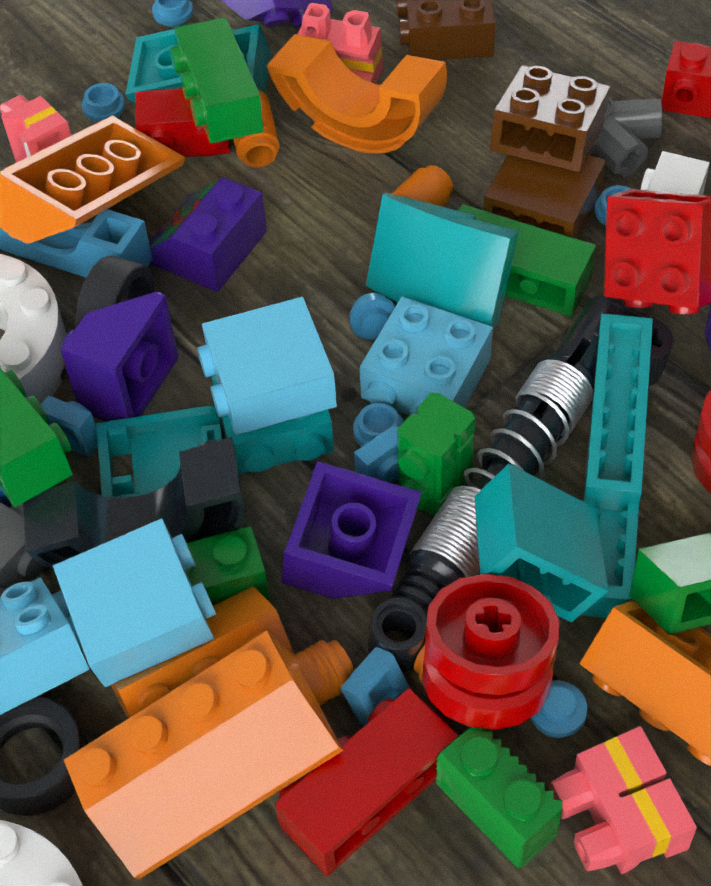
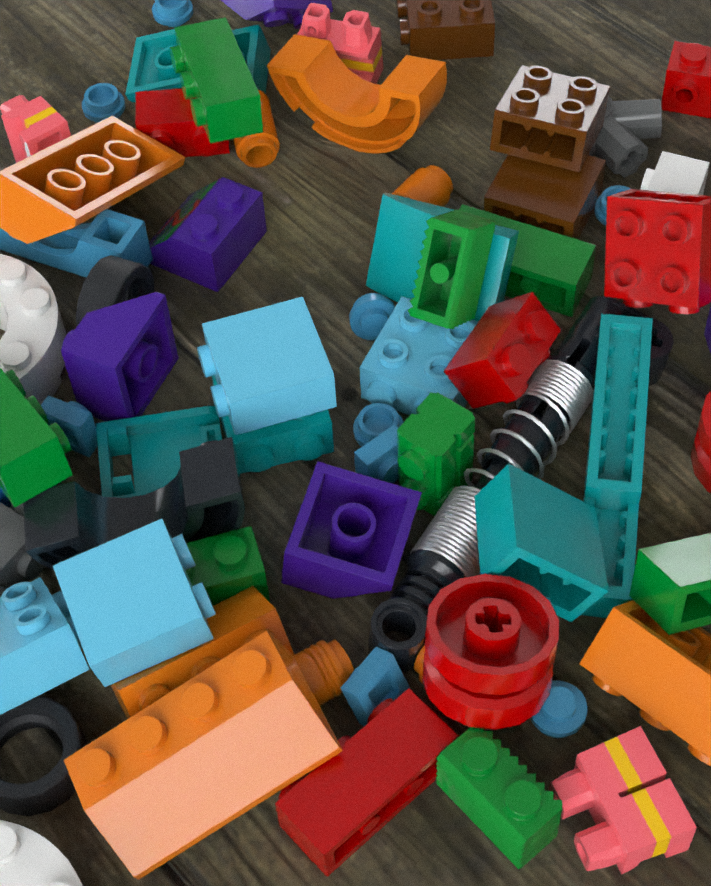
none -> green brick [408,209,496,329]
none -> red brick [443,292,561,409]

